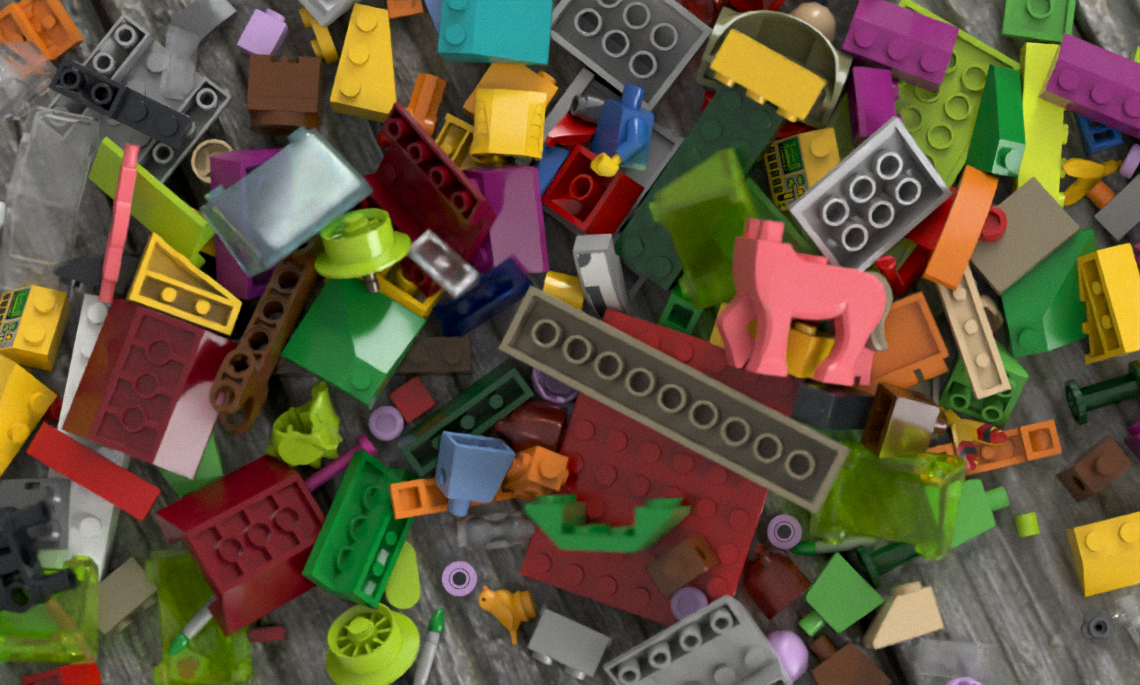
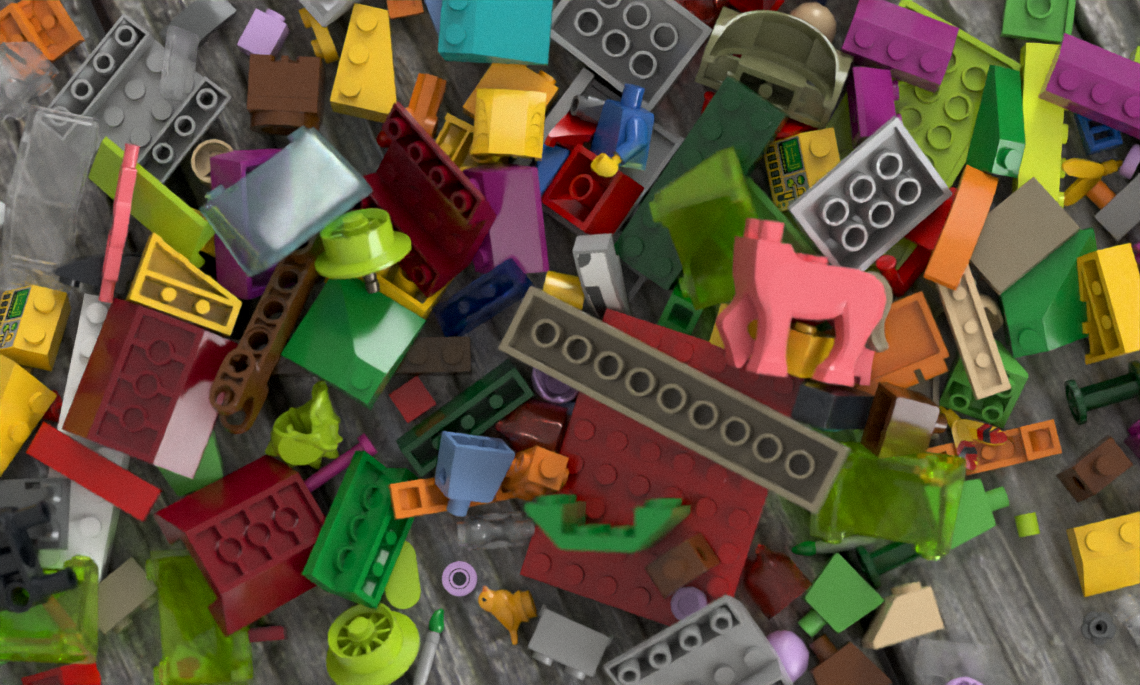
black slope [49,57,194,151] -> none
light grey piece [167,595,217,655] -> none
lavender tile [369,406,404,441] -> none
clear slope [406,229,480,299] -> none
yellow slope [710,29,827,122] -> none
lavender tile [766,514,802,550] -> none
red tile [978,205,1007,242] -> none

